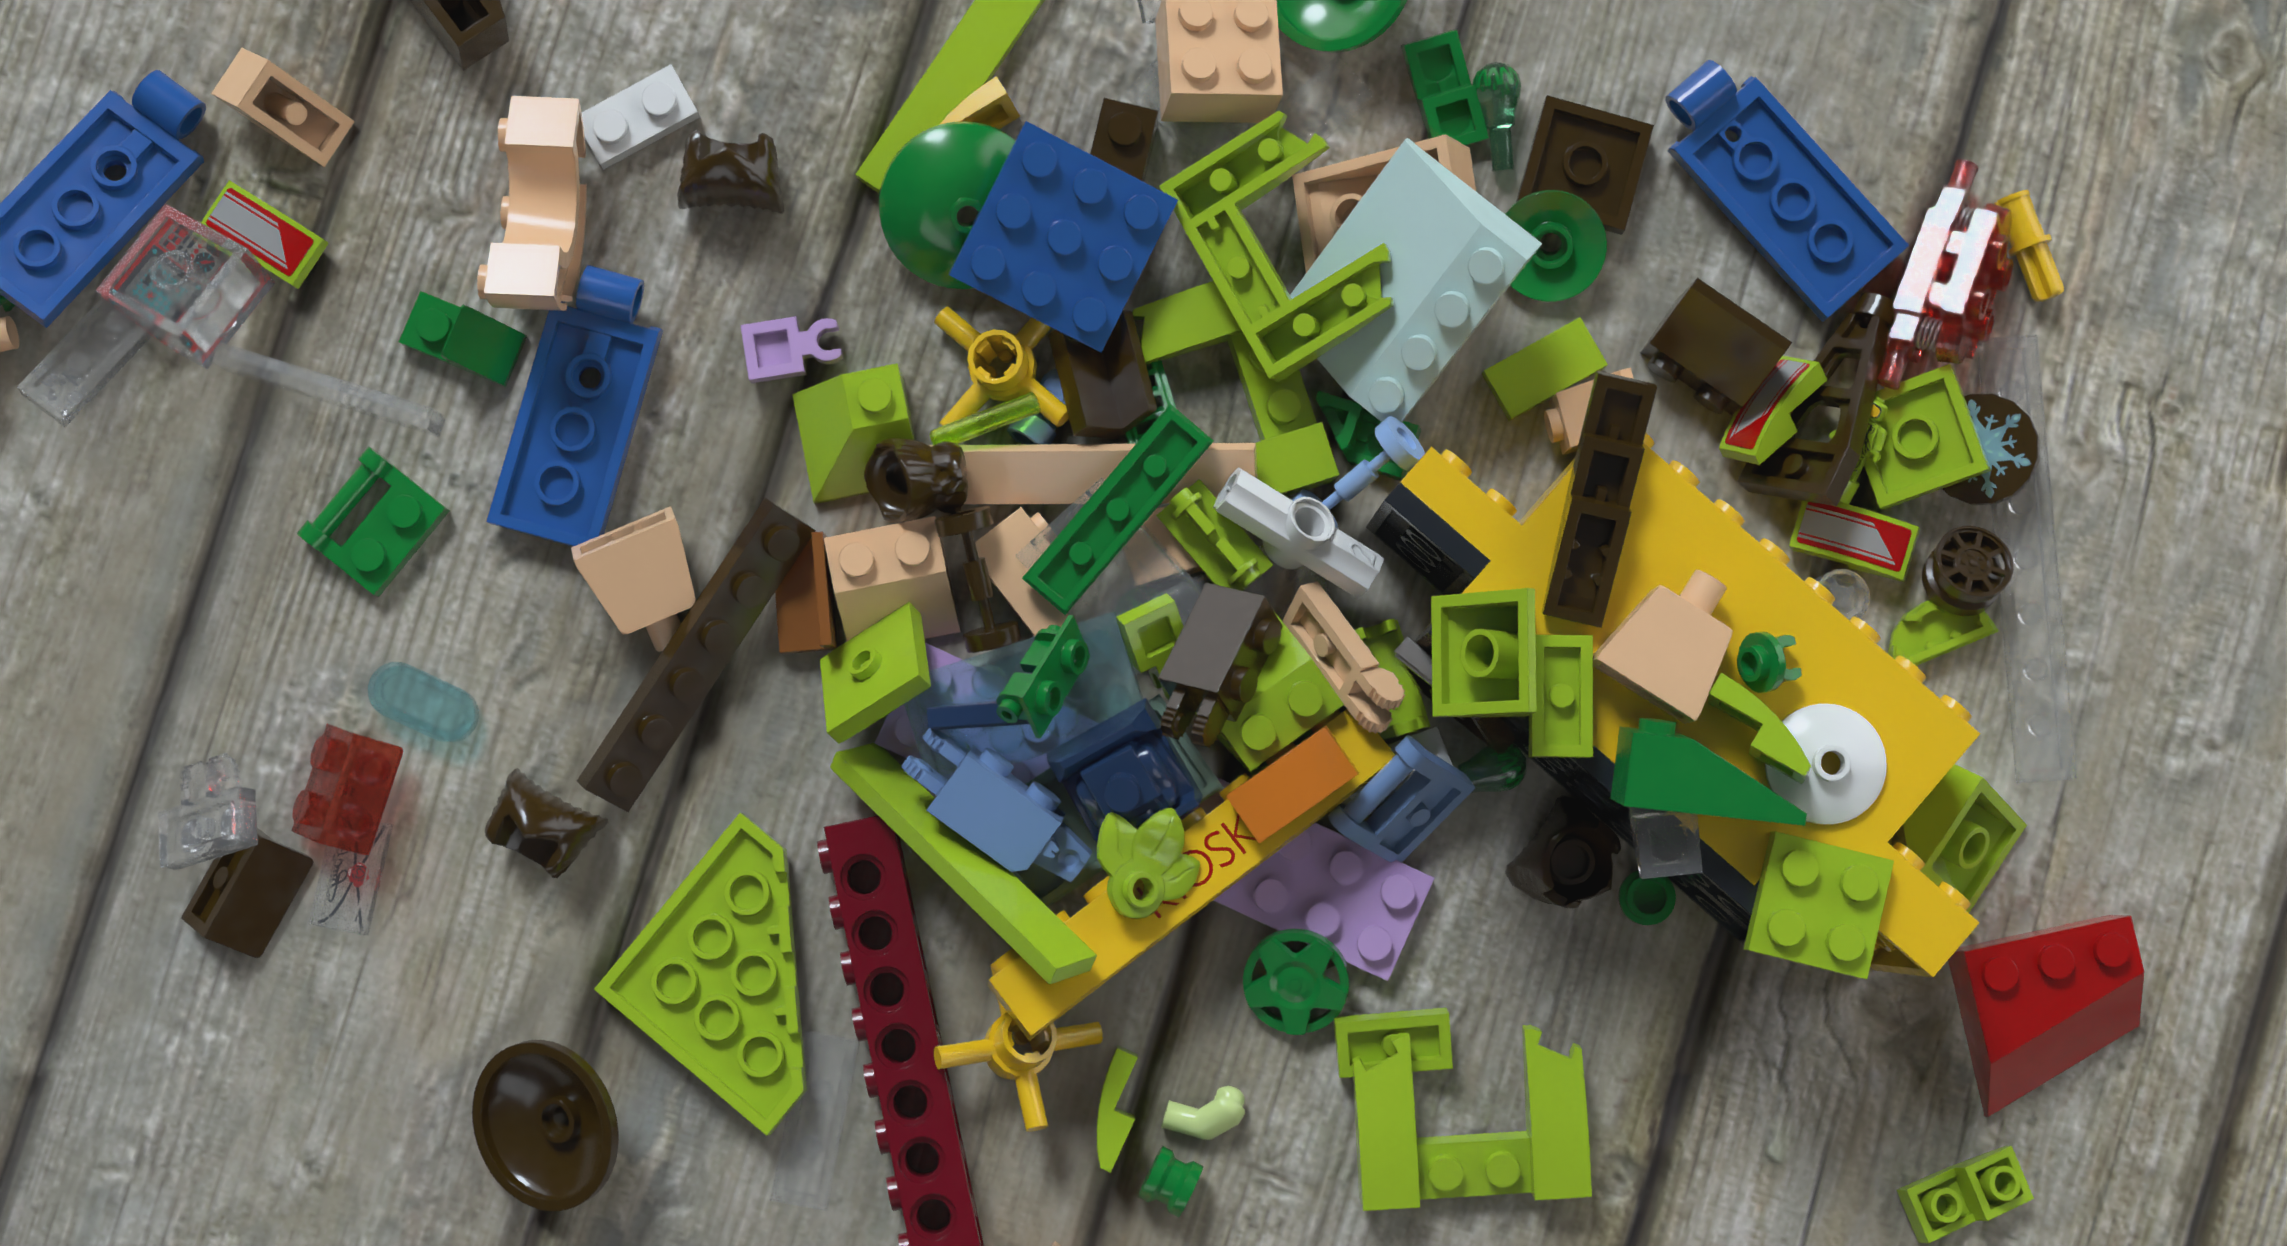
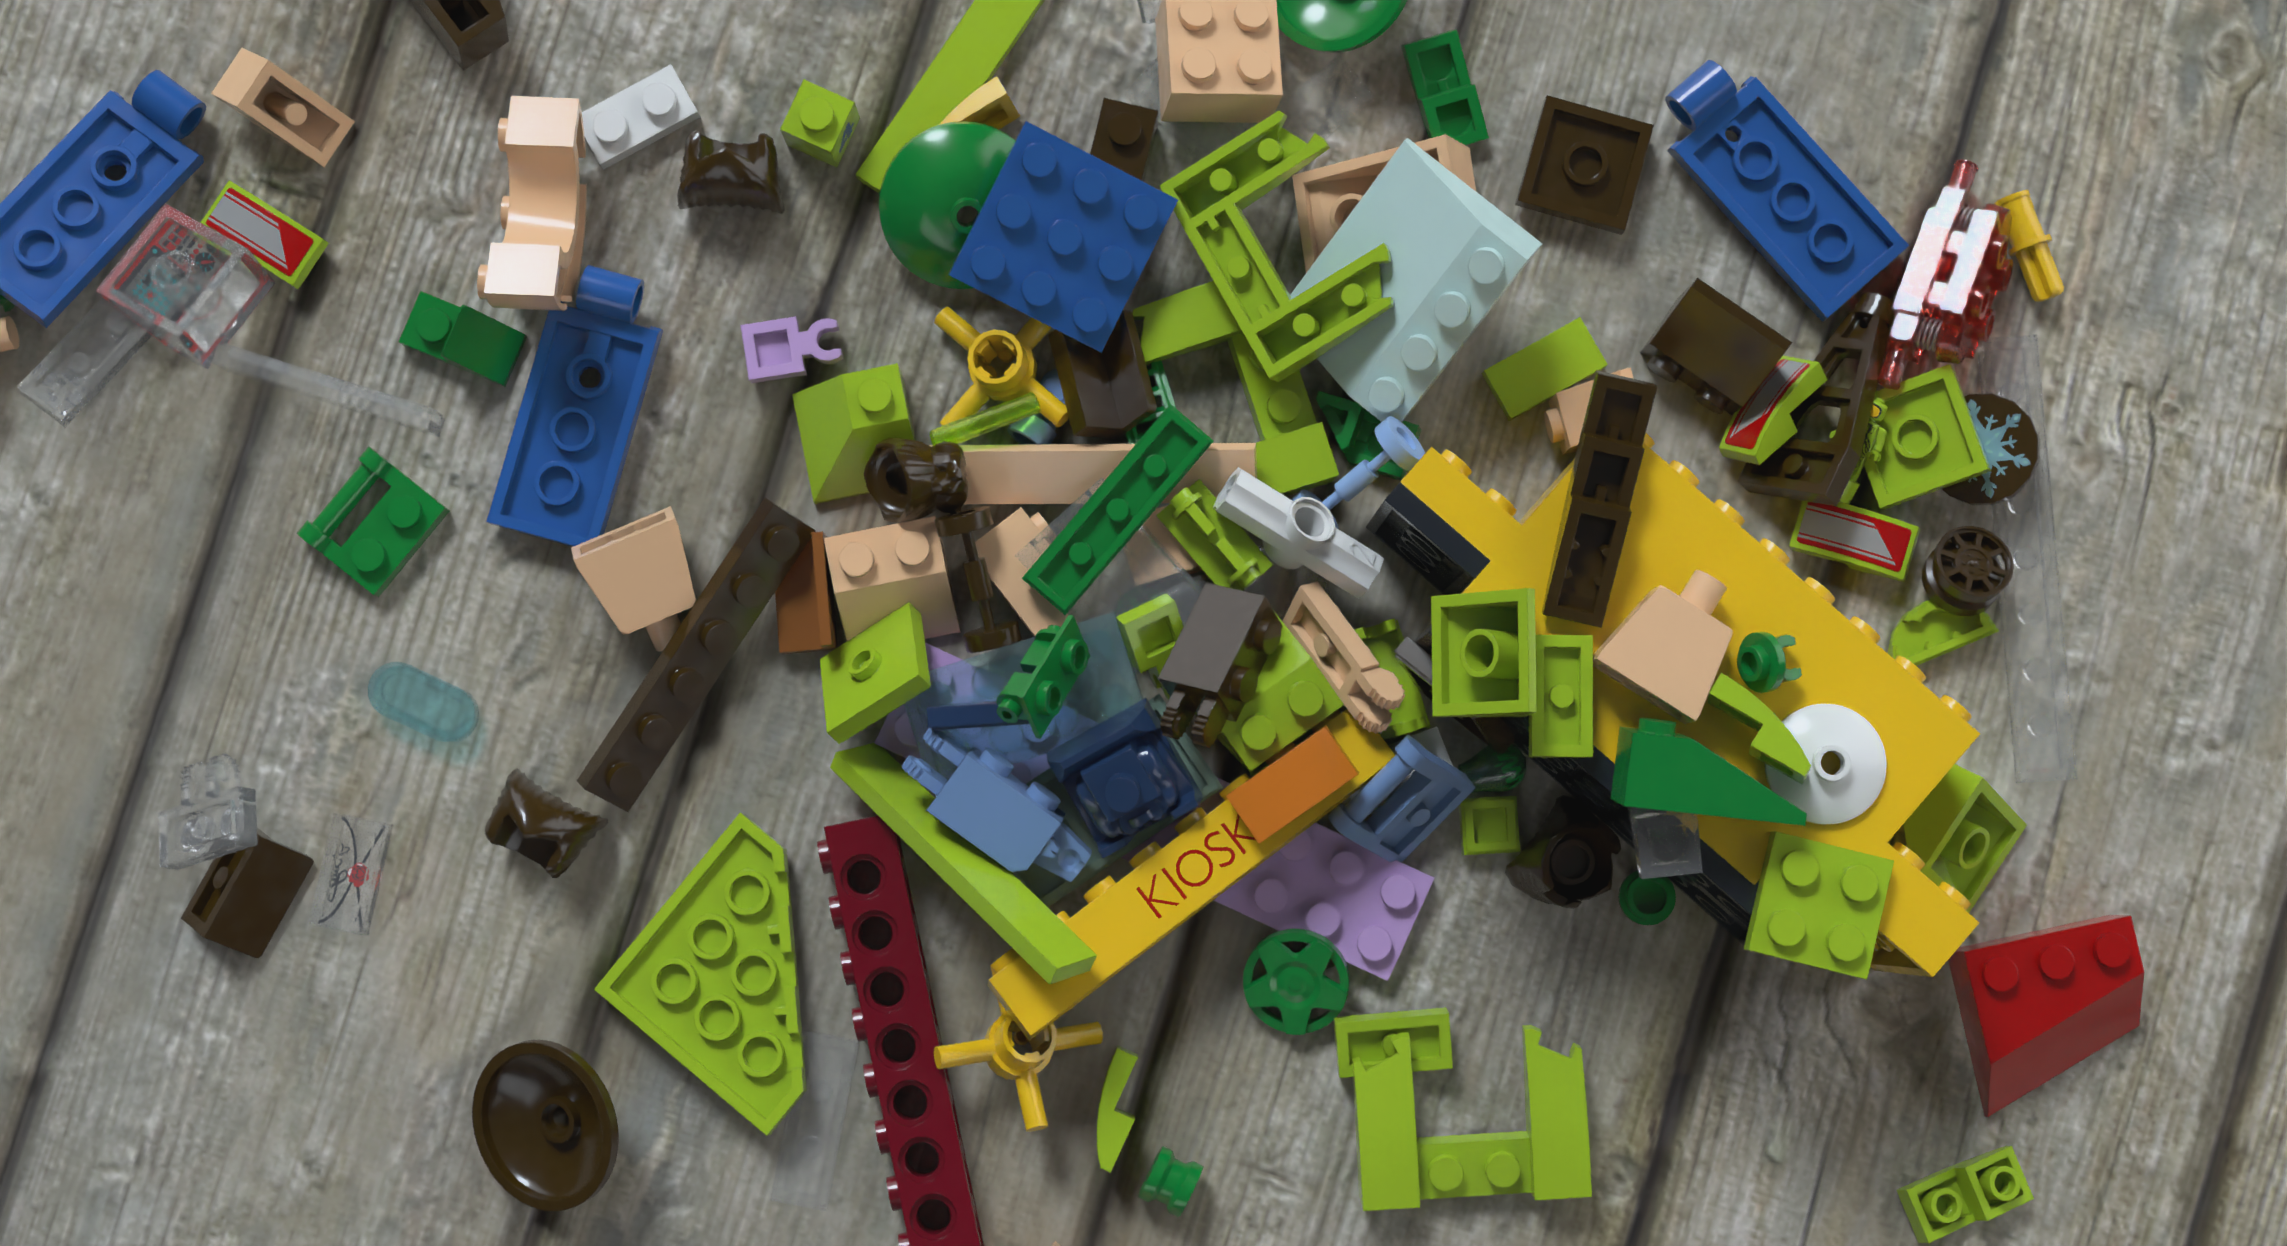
clear red bracket [291,724,403,855] -> none
lime plate [1097,808,1200,919] -> none
yellowish green arm [1161,1086,1245,1140] -> none
clear green piece [1472,62,1521,172] -> none
green dish [1505,190,1607,302] -> none
clear wheel [1815,569,1870,620] -> none
none -> lime brick [780,79,860,168]
none -> lime tile [1459,796,1520,855]

